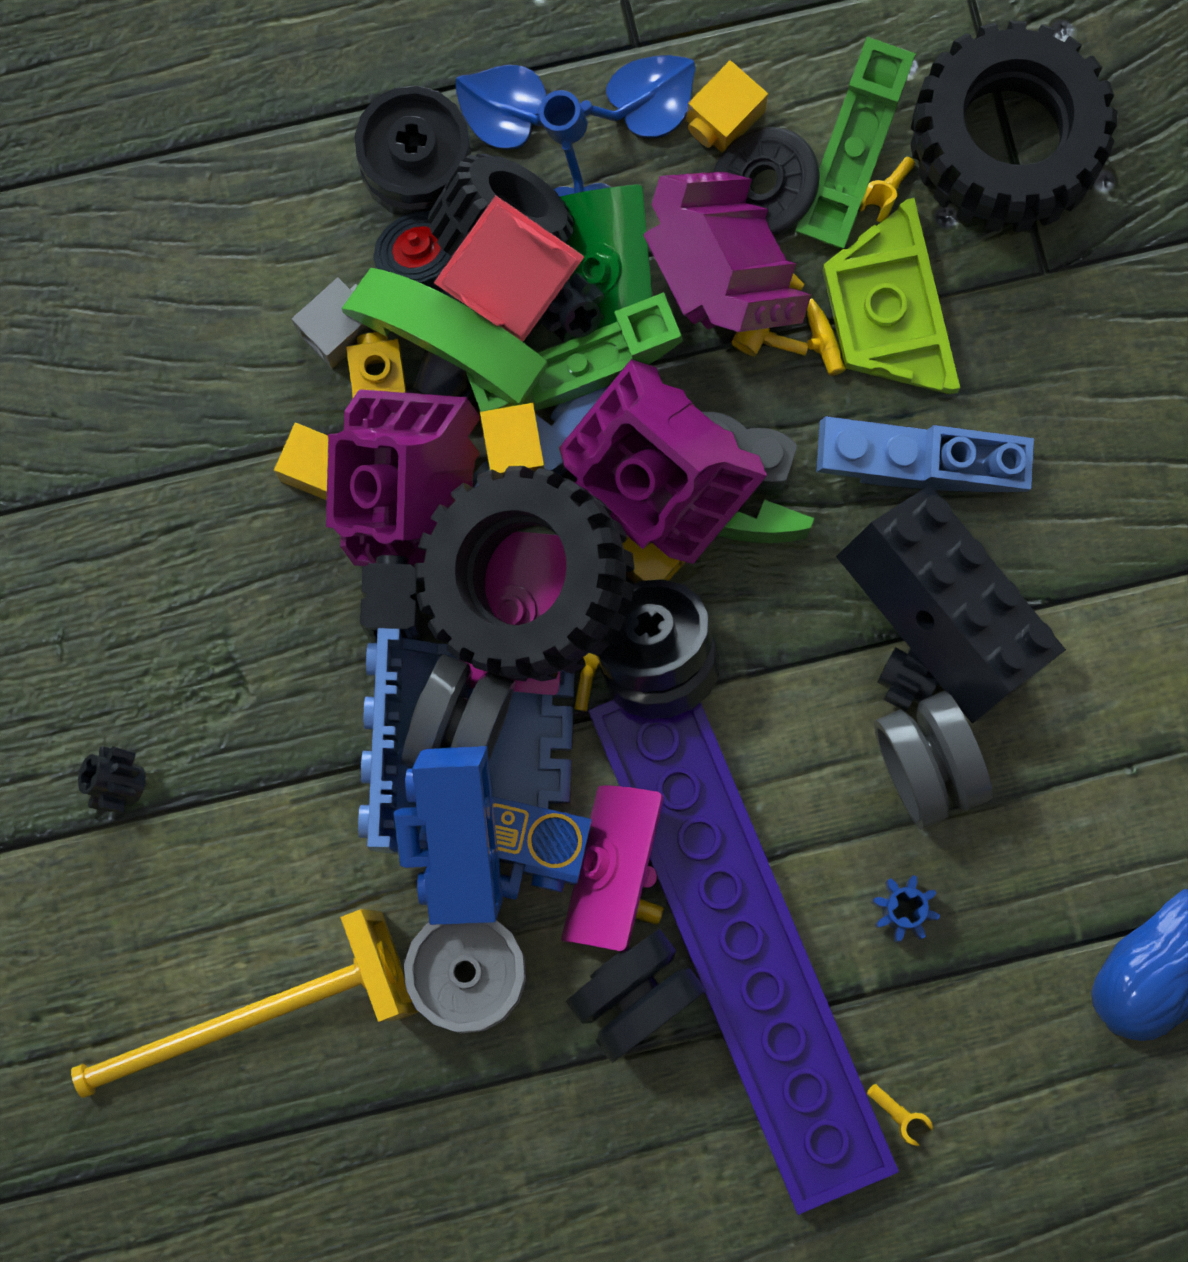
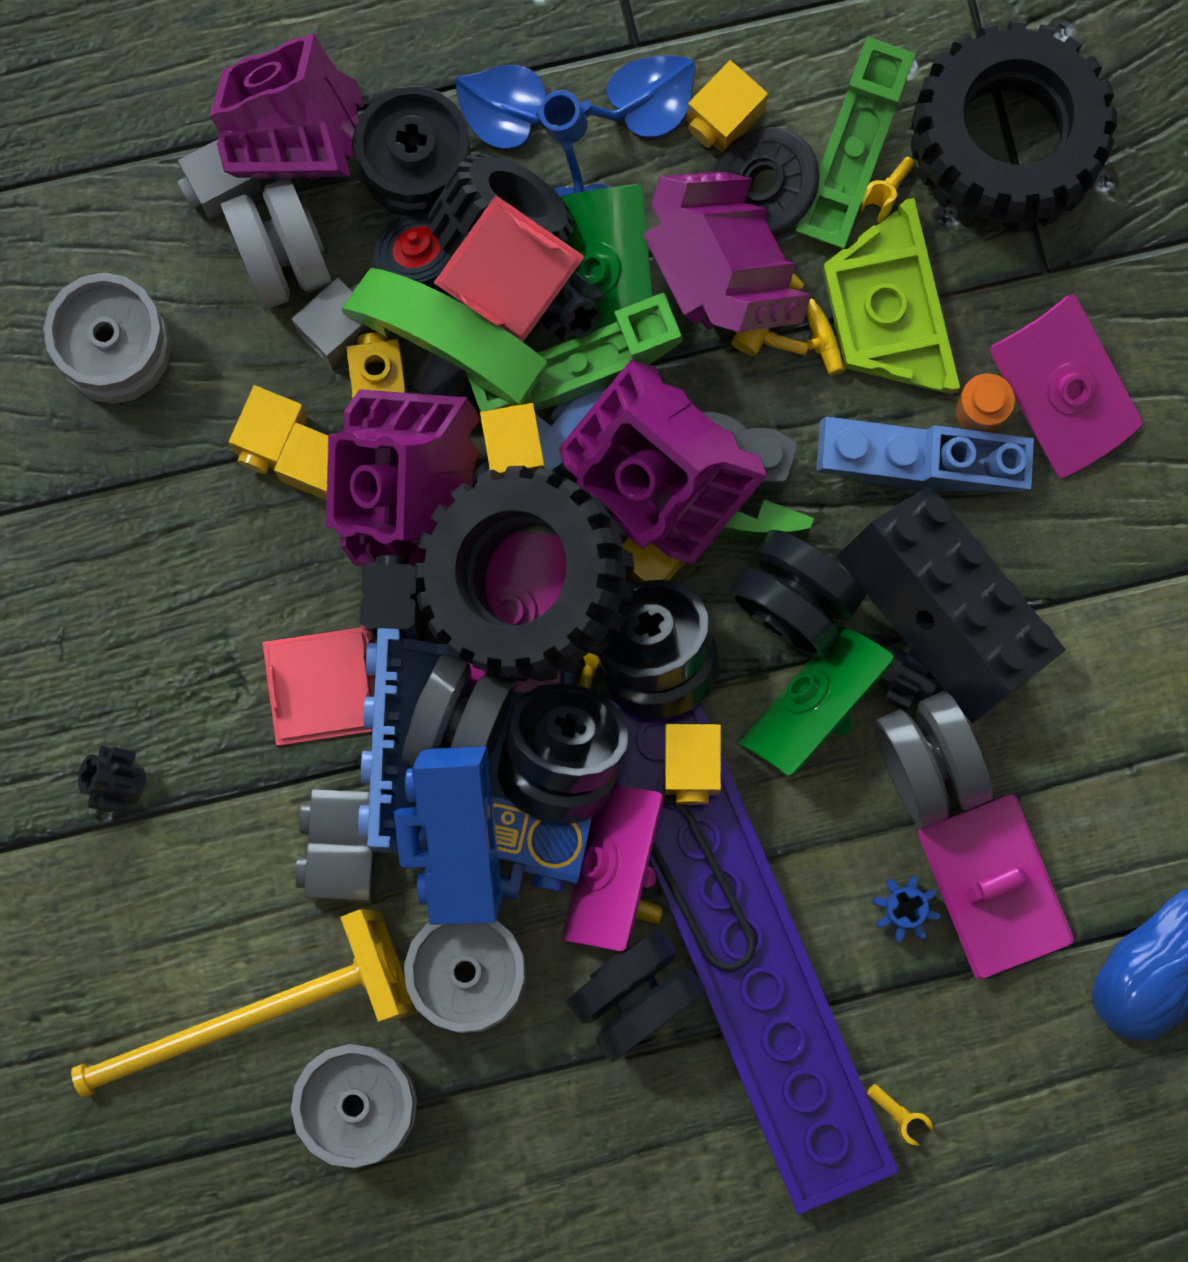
none -> light grey wheel [43,272,172,404]
none -> light grey brick [177,140,263,220]
none -> magenta slope [210,34,364,179]
none -> light grey wheel [220,179,332,311]
none -> yellow brick [229,385,308,474]
none -> coral piece [262,627,375,746]
none -> light grey wheel [291,1044,418,1168]
none -> dark grey brick [296,789,376,904]
none -> black wheel [497,683,628,824]
none -> black piece [651,797,756,972]
none -> yellow brick [665,724,721,805]
none -> black wheel [728,530,867,659]
none -> green shield [736,627,895,777]
none -> dark pink shield [918,794,1074,980]
none -> orange brick [955,373,1015,433]
none -> dark pink shield [990,294,1142,478]

